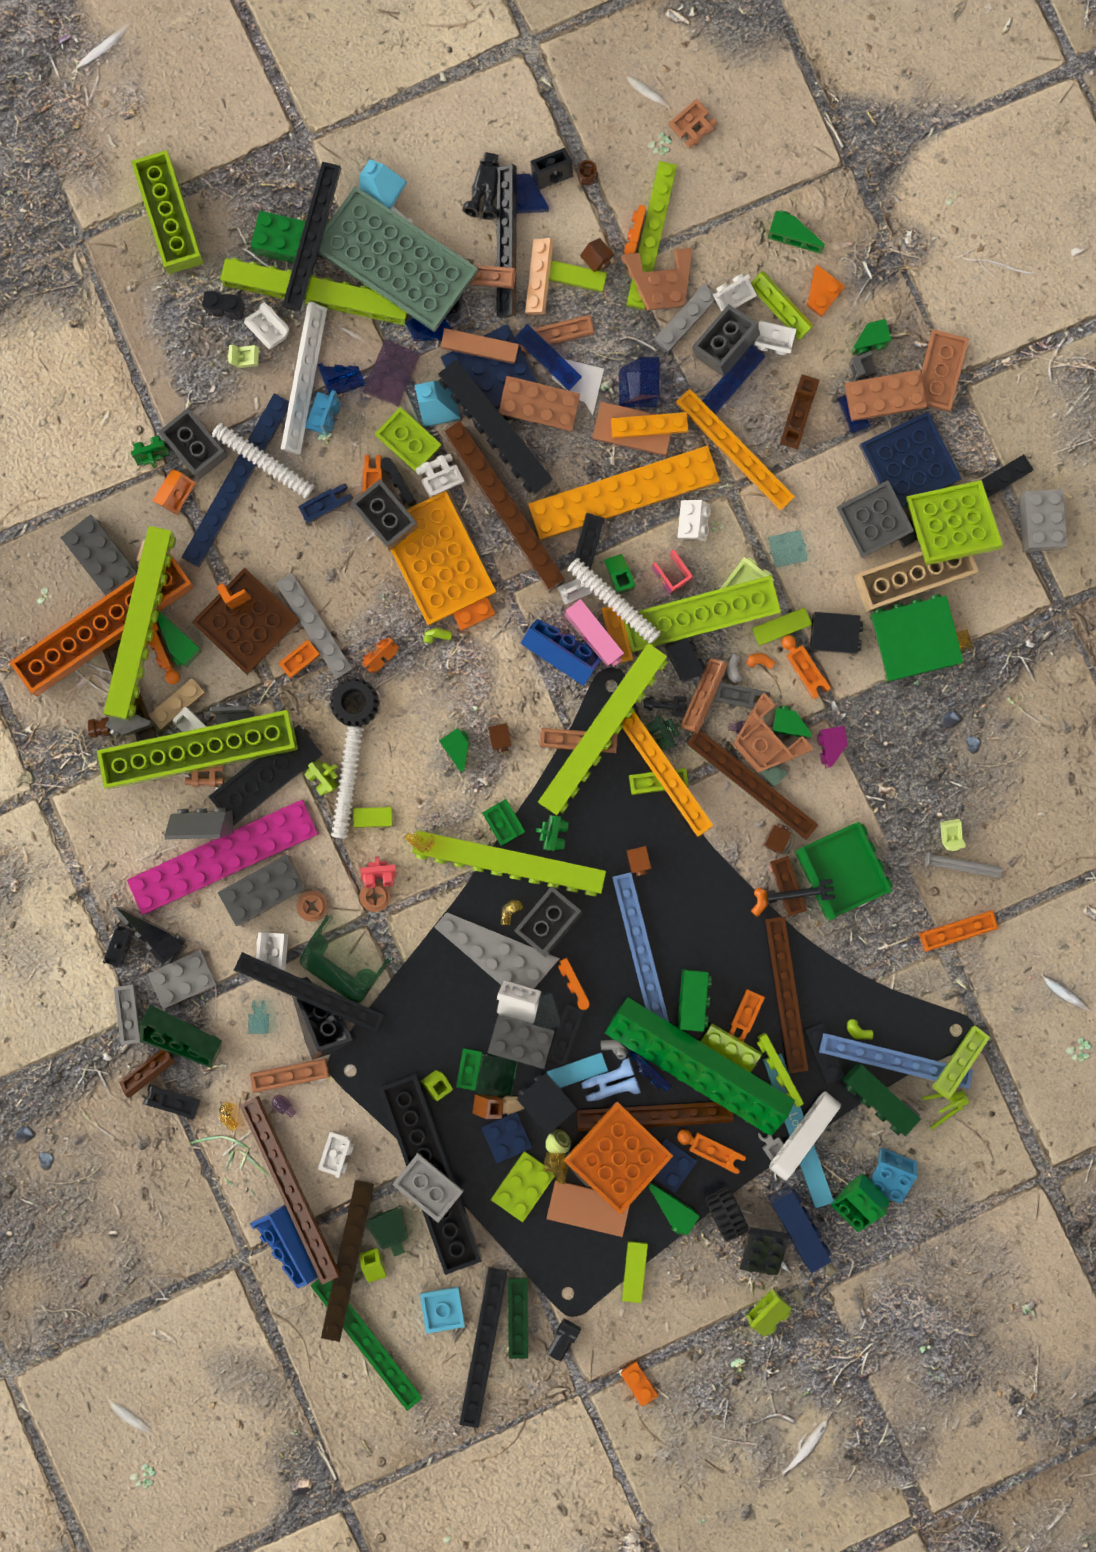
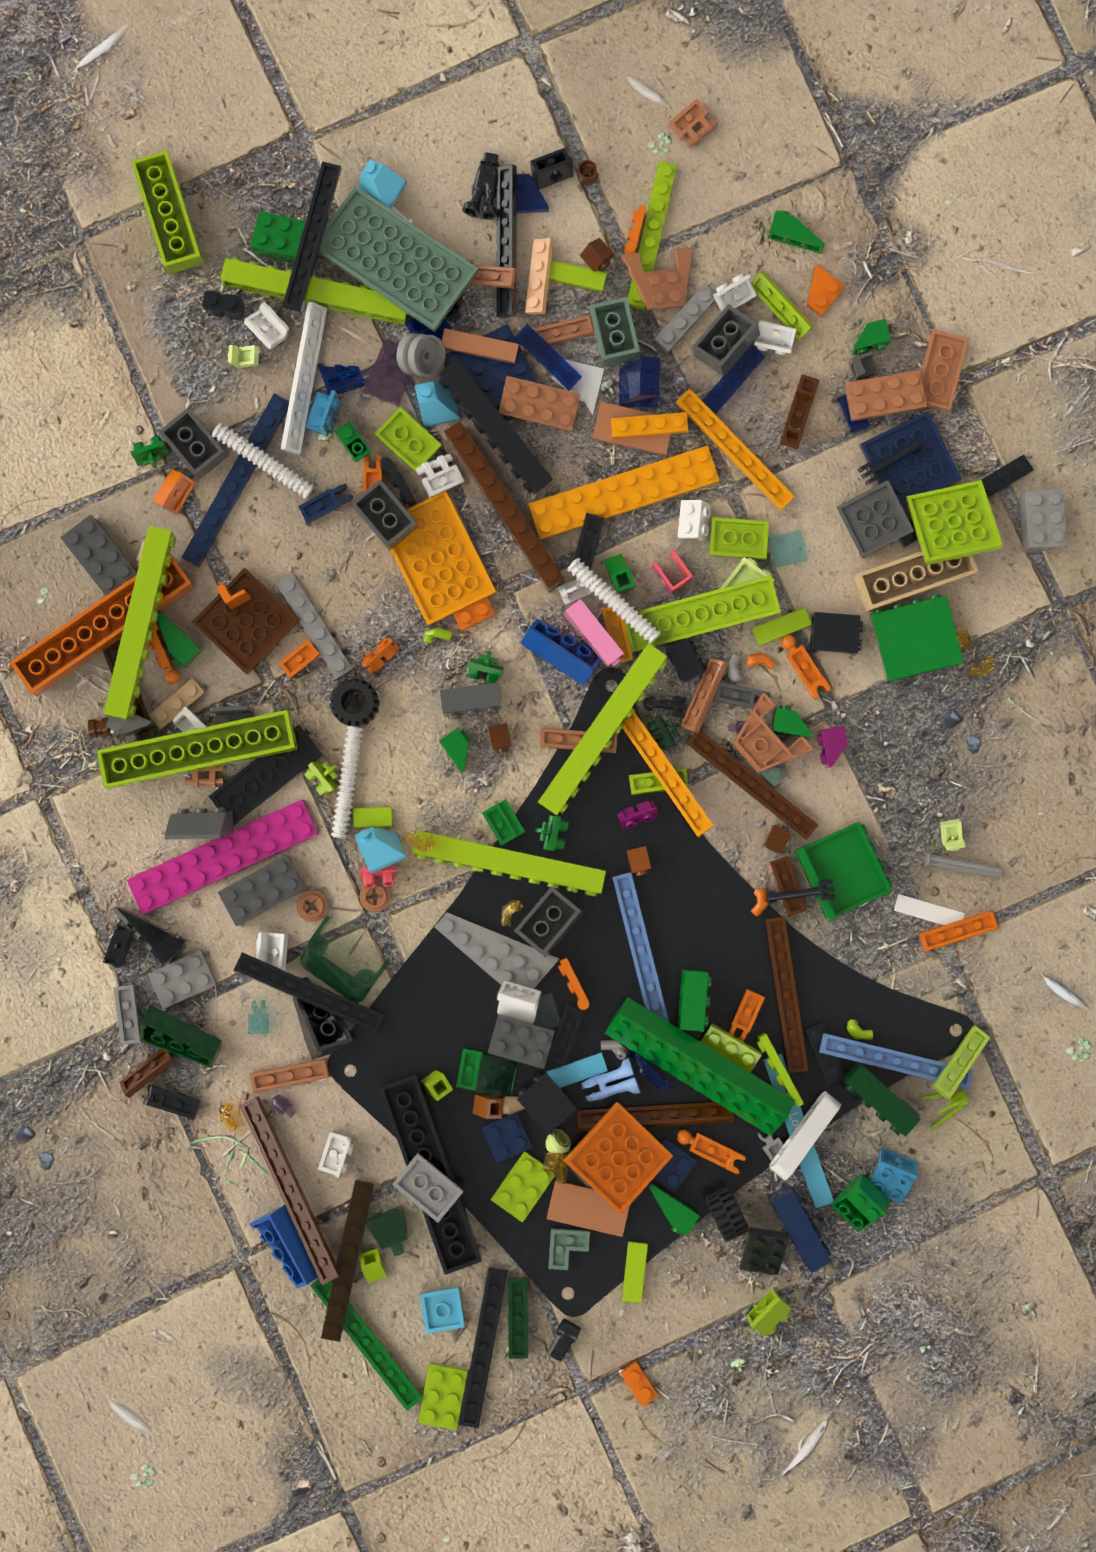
none -> green slope [334,421,371,463]
none -> medium azure slope [355,827,406,874]
none -> light grey wheel [396,333,445,377]
none -> lime plate [418,1362,468,1431]
none -> dark grey brick [440,682,501,719]
none -> green hips [467,651,504,683]
none -> sand green plate [548,1228,590,1270]
none -> sand green brick [589,297,640,366]
none -> magenta hinge [617,800,658,829]
none -> lime plate [709,517,769,560]
none -> black hinge [857,440,922,486]
none -> white sticker [894,894,965,925]
none -> clear yellow arm [968,656,995,676]

